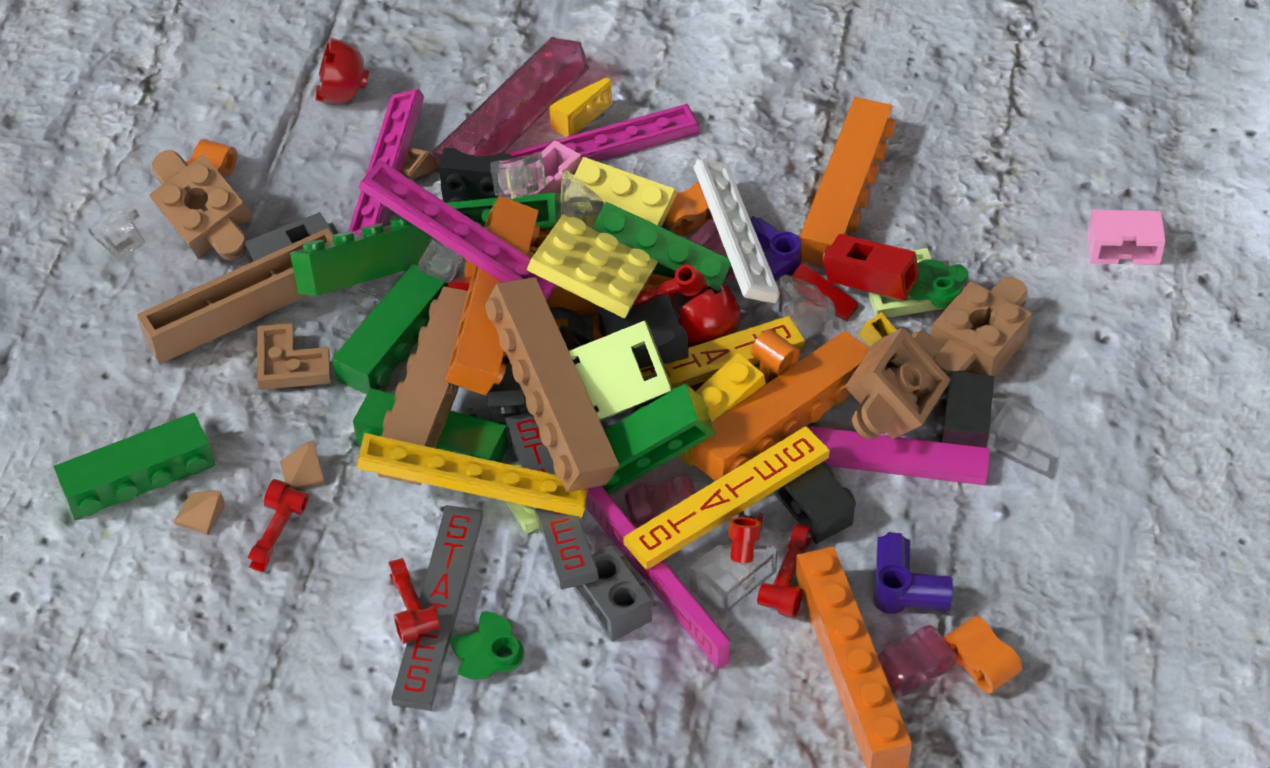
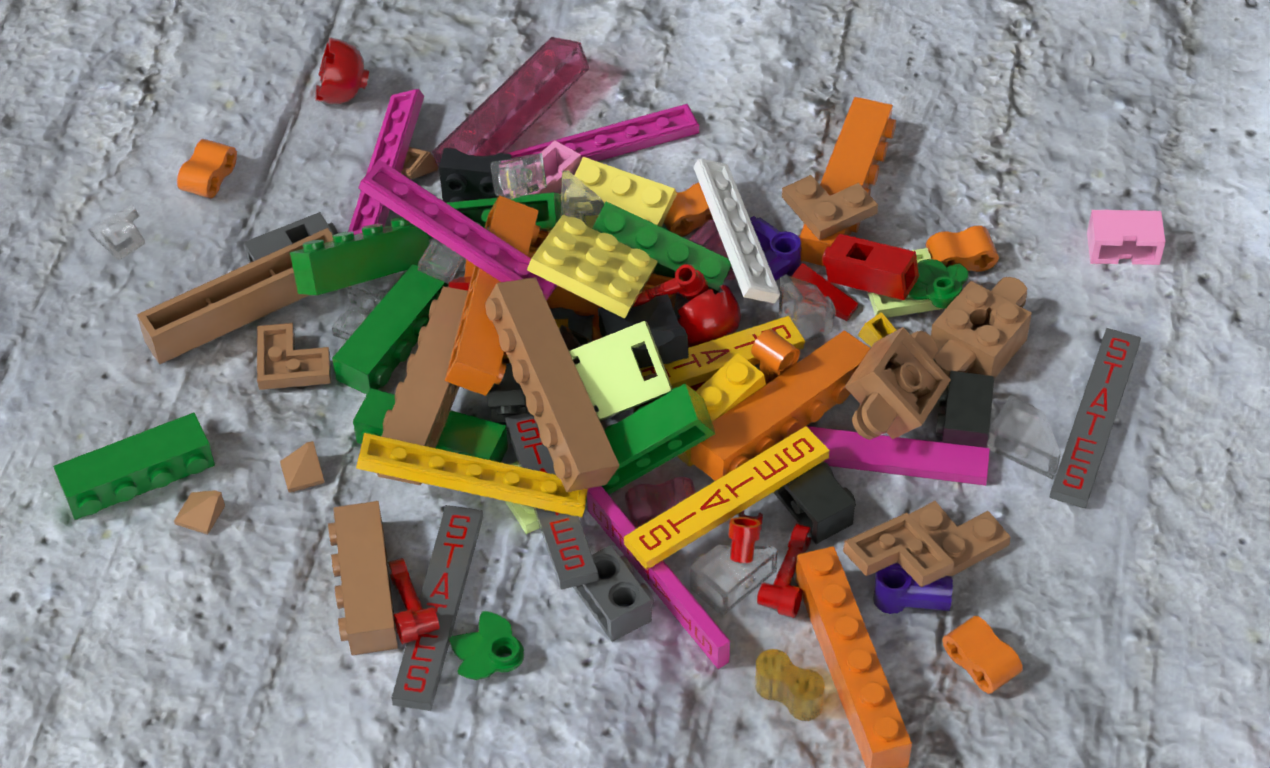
medium nougat brick [149,150,253,261] -> none
red brick [248,479,309,573] -> none
yellow slope [549,78,612,137] -> none
clear pink axle [878,625,958,697] -> none
none -> medium nougat brick [328,501,398,655]
none -> clear yellow axle [755,649,825,721]
none -> medium nougat plate [782,175,878,241]
none -> medium nougat plate [843,513,955,588]
none -> medium nougat plate [909,501,1011,576]
none -> orange axle [925,225,999,272]
none -> dark grey tile [1049,328,1141,509]

